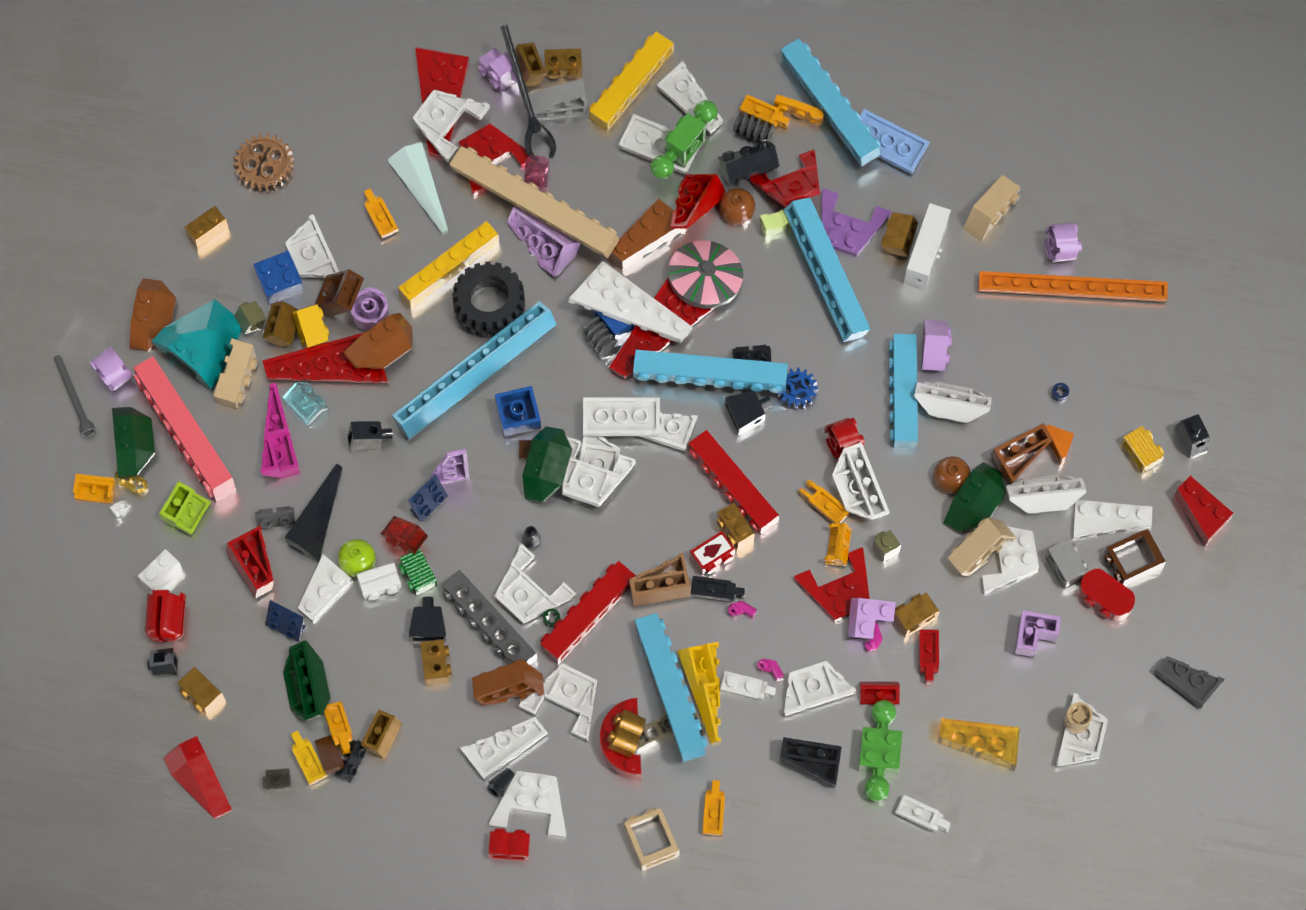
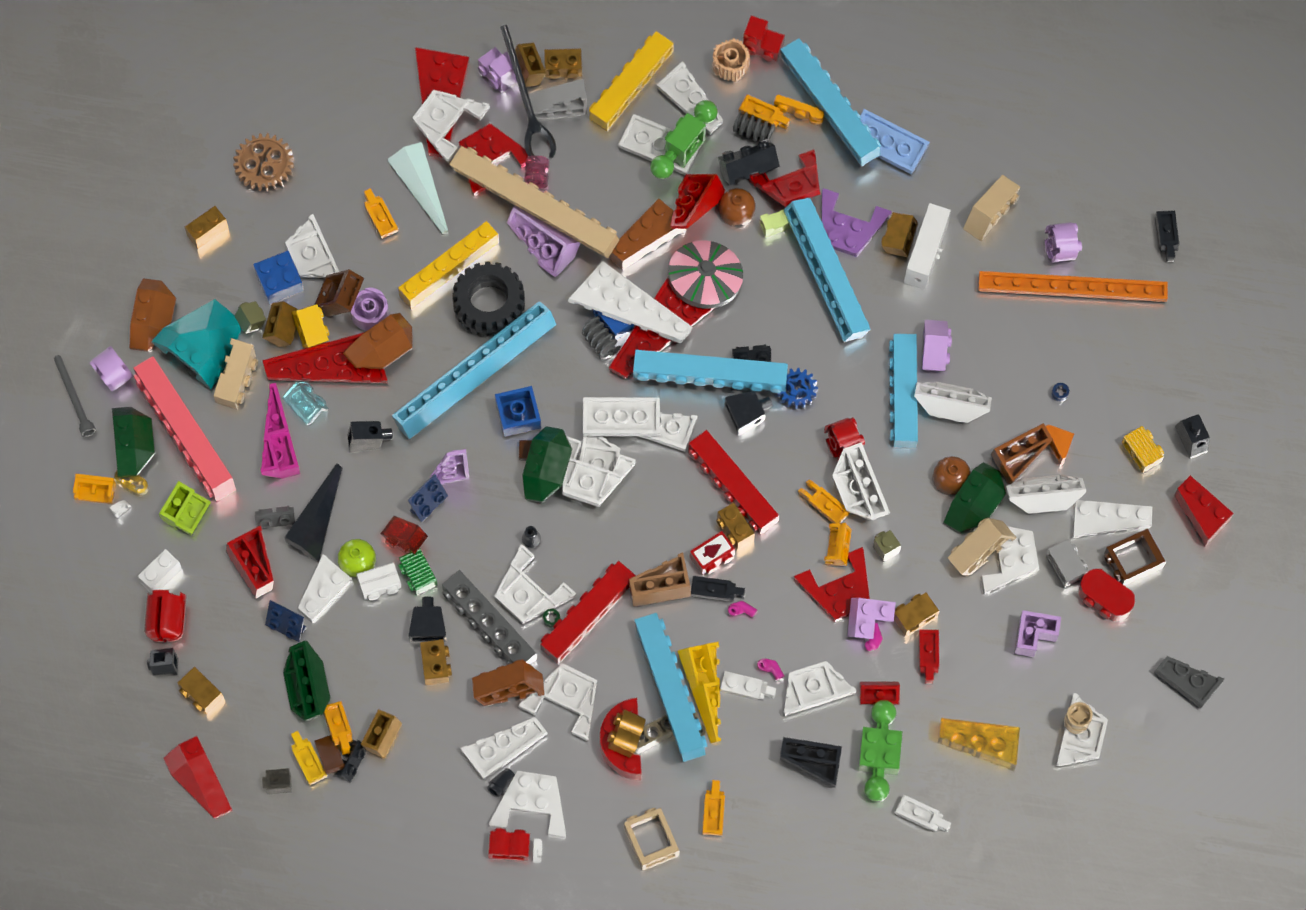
none -> white tile [533,839,542,863]
none -> light nougat brick [712,38,750,82]
none -> red brick [743,16,785,62]
none -> black hinge [1156,210,1179,262]

